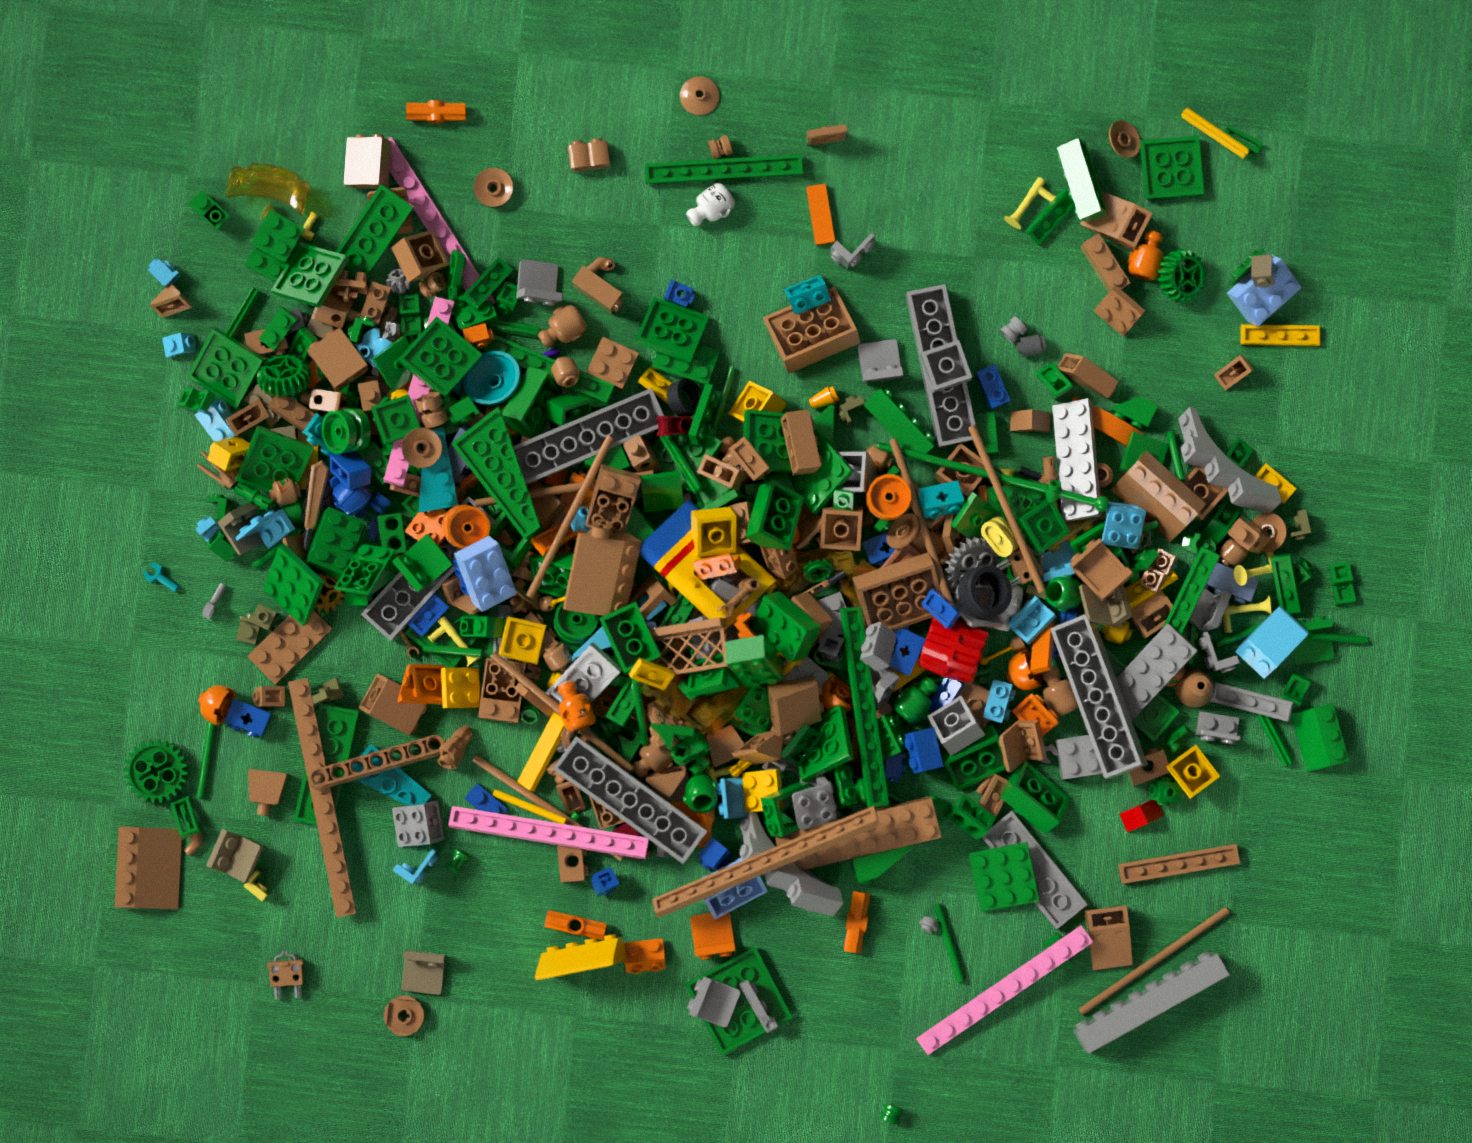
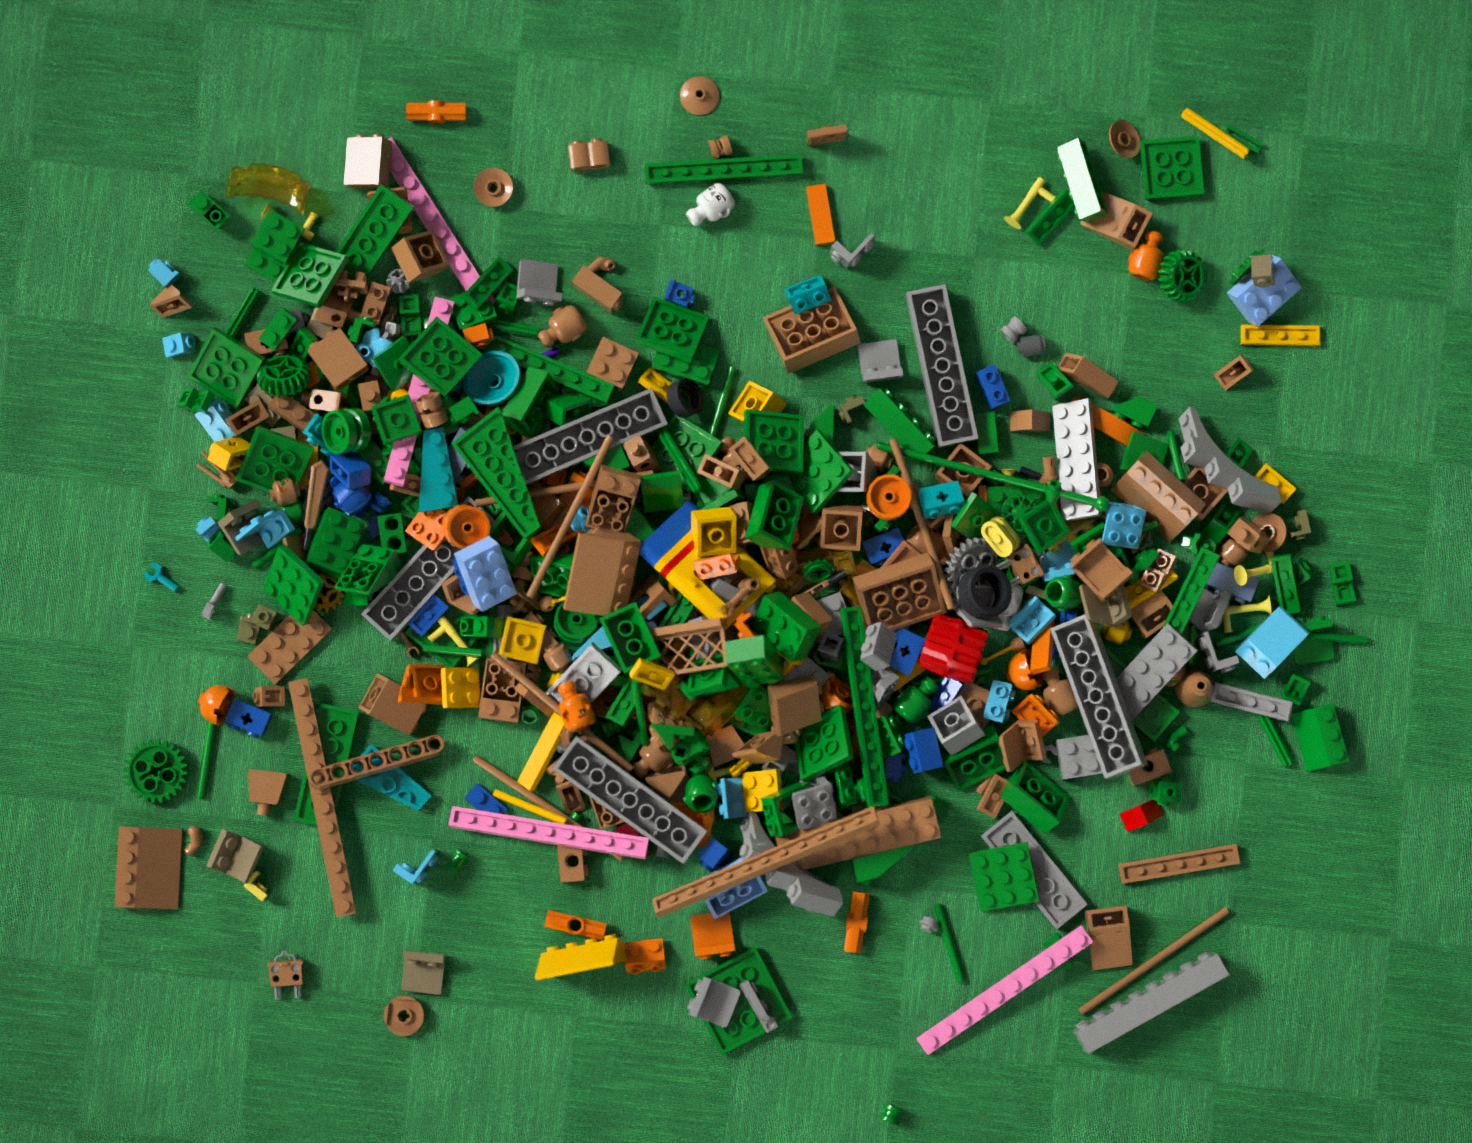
green tile [170,796,201,840] -> none
green pin [234,482,274,512] -> none
olive bracket [312,678,344,704] -> none
green bracket [392,534,453,592] -> none
light grey bracket [392,801,444,847] -> none
medium nougat dish [402,428,442,468] -> none
medium nougat wheel [419,272,447,298] -> none
medium nougat rock [438,725,473,770] -> none
green hinge [446,249,467,301] -> none
medium nougat head [551,357,580,387] -> none
medium nougat beam [591,519,613,539] -> none
blue brick [591,867,620,897] -> none
dark red piece [656,416,693,436] -> none
green plate [688,383,717,446] -> none
dark green bracket [780,723,823,767] -> none
medium nougat brick [781,410,822,475] -> none
light orange cone [809,386,840,410] -> none
green bracket [833,489,859,511] -> none
medium nougat dish [887,513,920,549] -> none
light grey brick [920,340,972,393] -> none
blue plate [921,588,961,629] -> none
green brick [946,794,996,840] -> none
medium nougat piece [968,425,1046,593] -> none
medium nougat brick [1080,233,1130,293] -> none
medium nougat plate [1094,285,1145,336] -> none
yellow slope [1166,745,1220,799] -> none
light grey bracket [1196,712,1241,745] -> none

